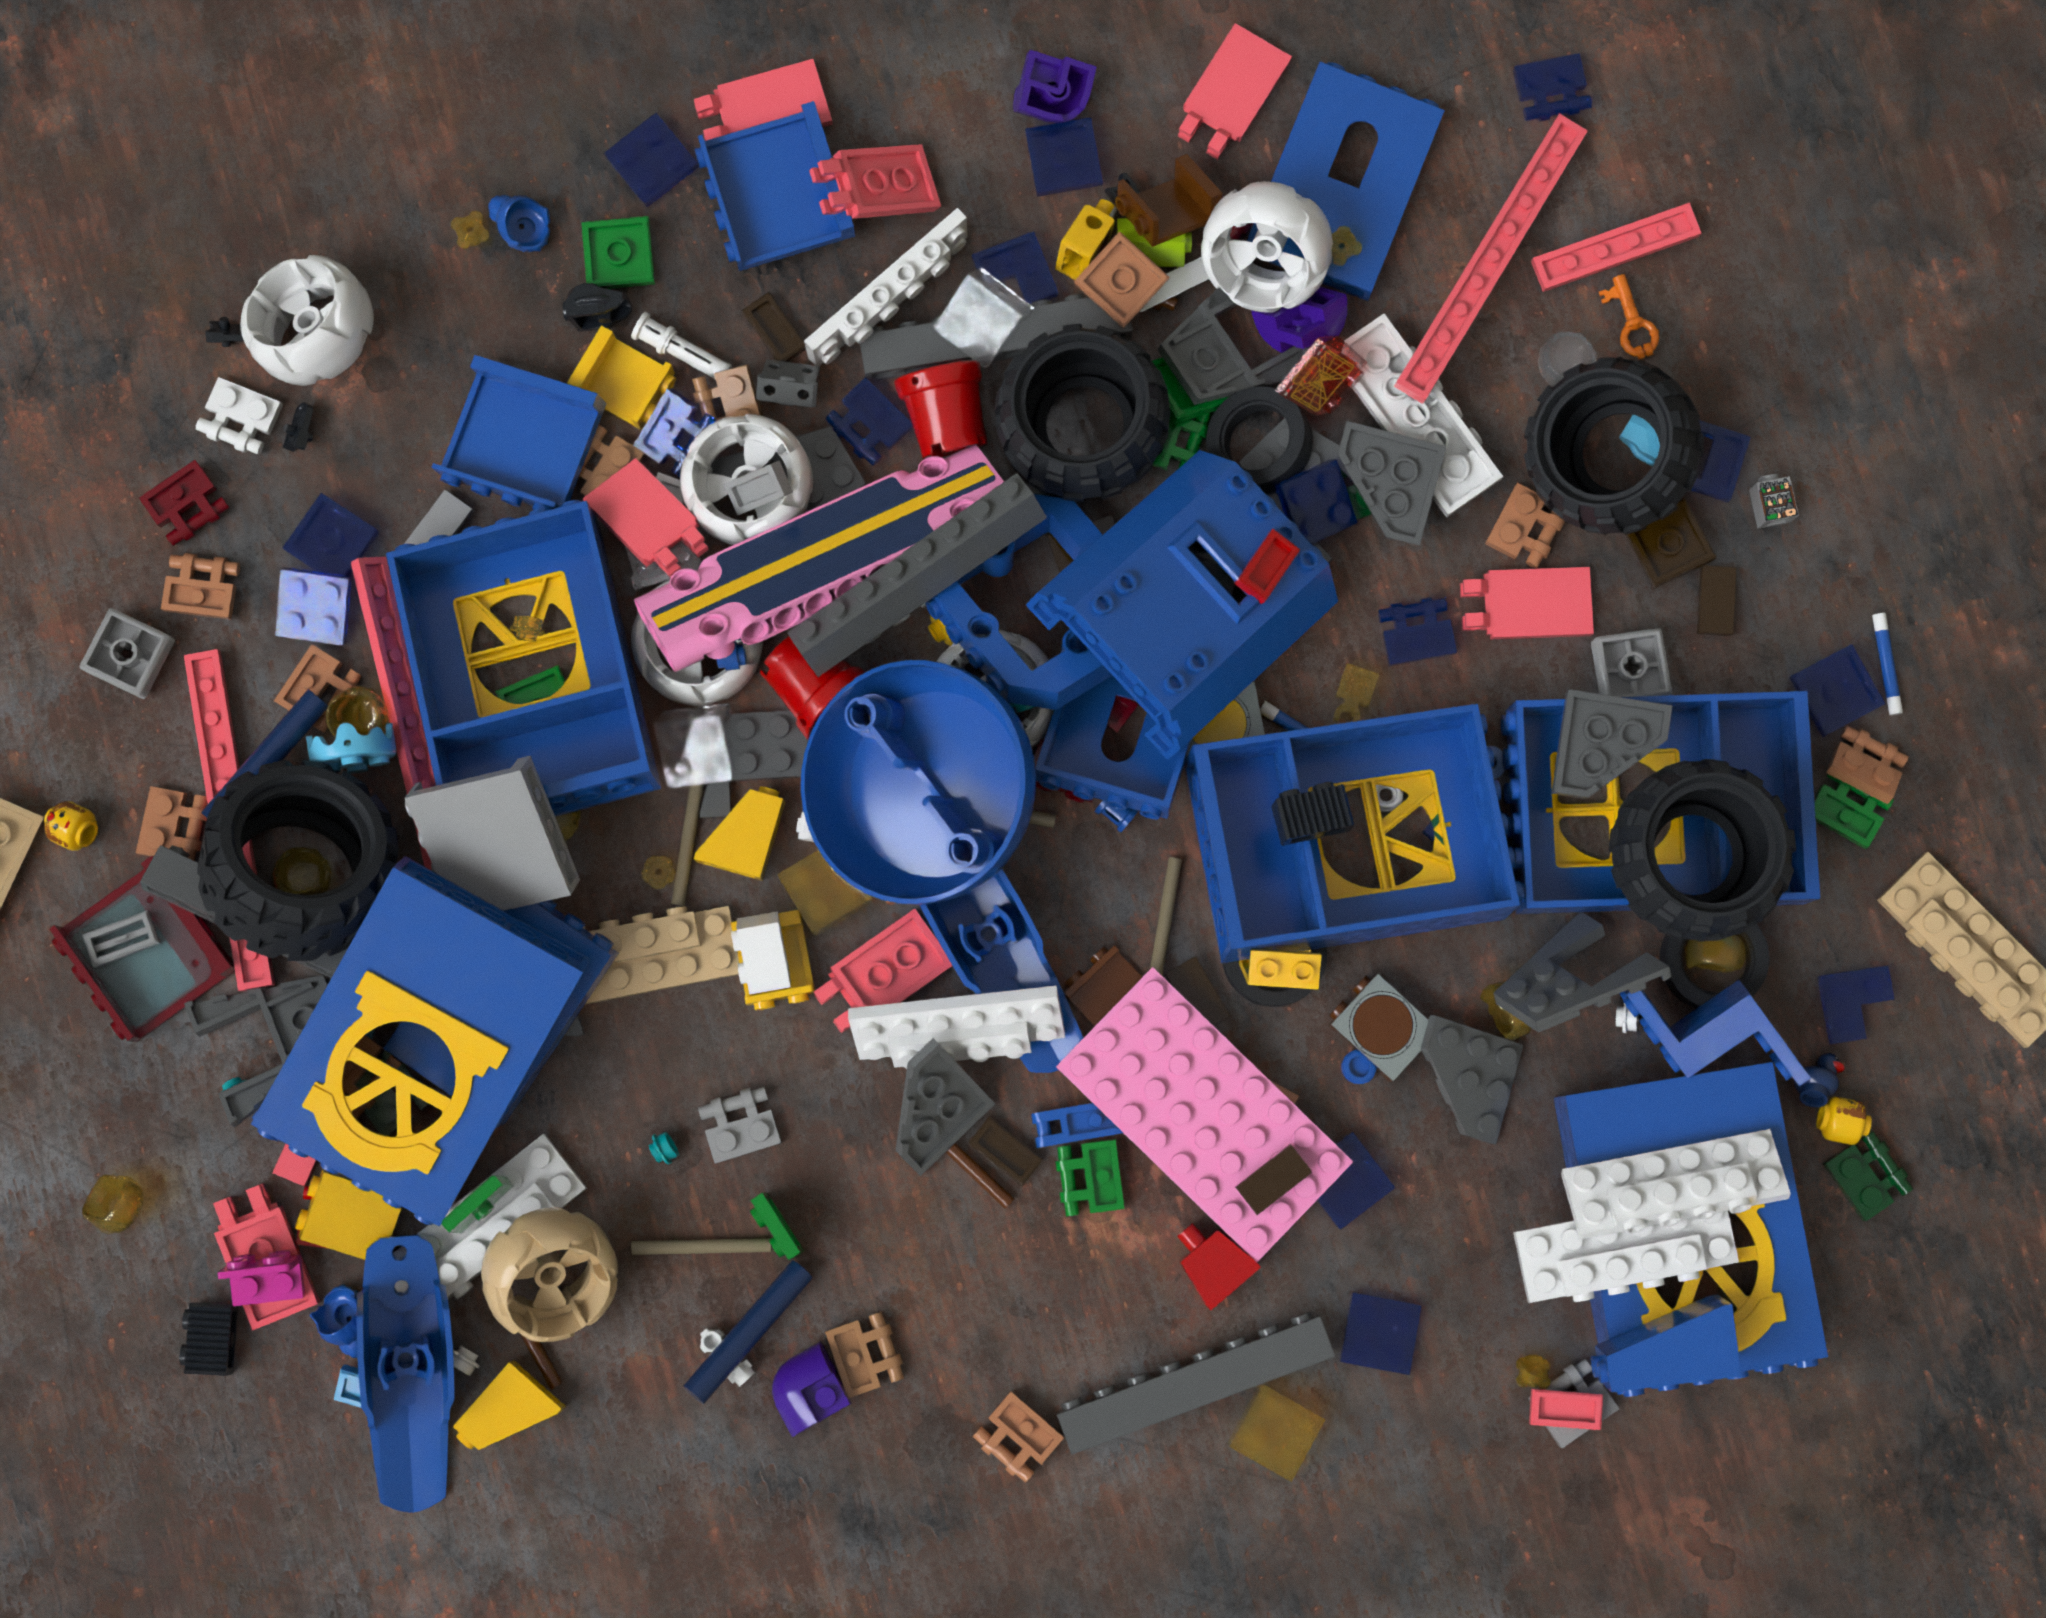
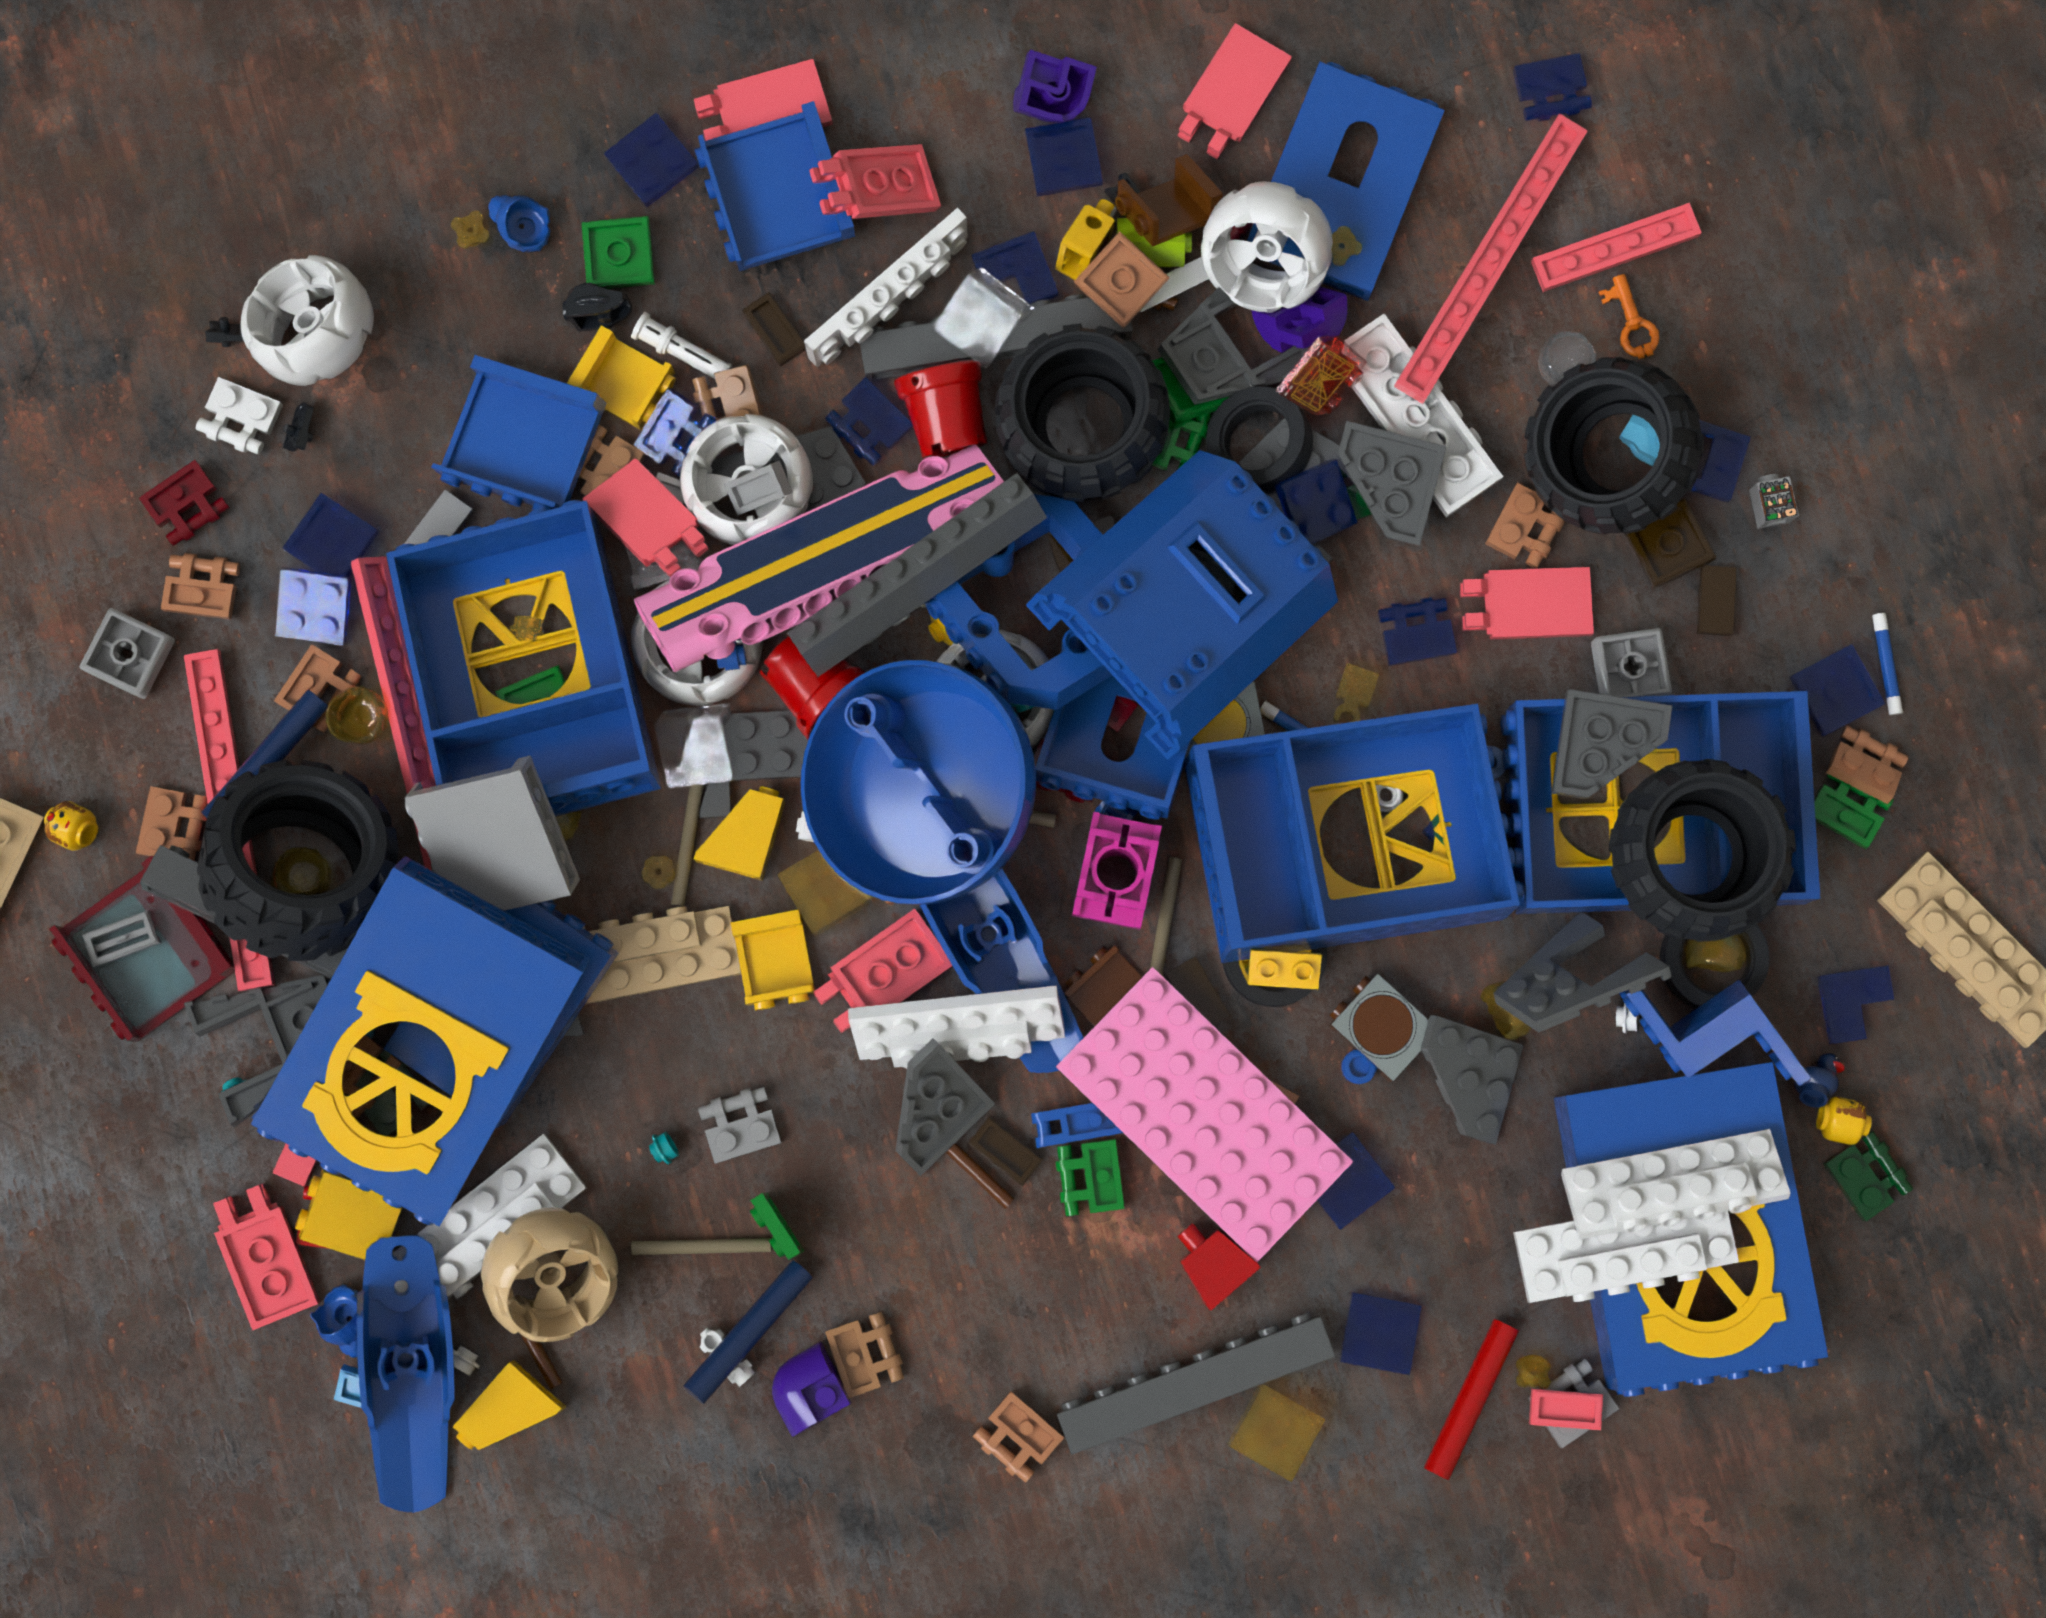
clear yellow hair [82,1174,144,1235] -> none
black brick [179,1302,238,1376] -> none
dark pink bracket [217,1250,306,1306] -> none
medium azure plate [306,723,397,774] -> none
green plate [441,1175,514,1233] -> none
white brick [731,911,791,995] -> none
dark grey piece [756,359,820,407] -> none
red tile [1234,529,1300,604] -> none
dark brown tile [1235,1144,1312,1215] -> none
black brick [1271,782,1355,846] -> none
blue slope [1591,1294,1741,1392] -> none
none -> dark pink piece [1072,812,1162,930]
none -> red piece [1424,1319,1519,1481]

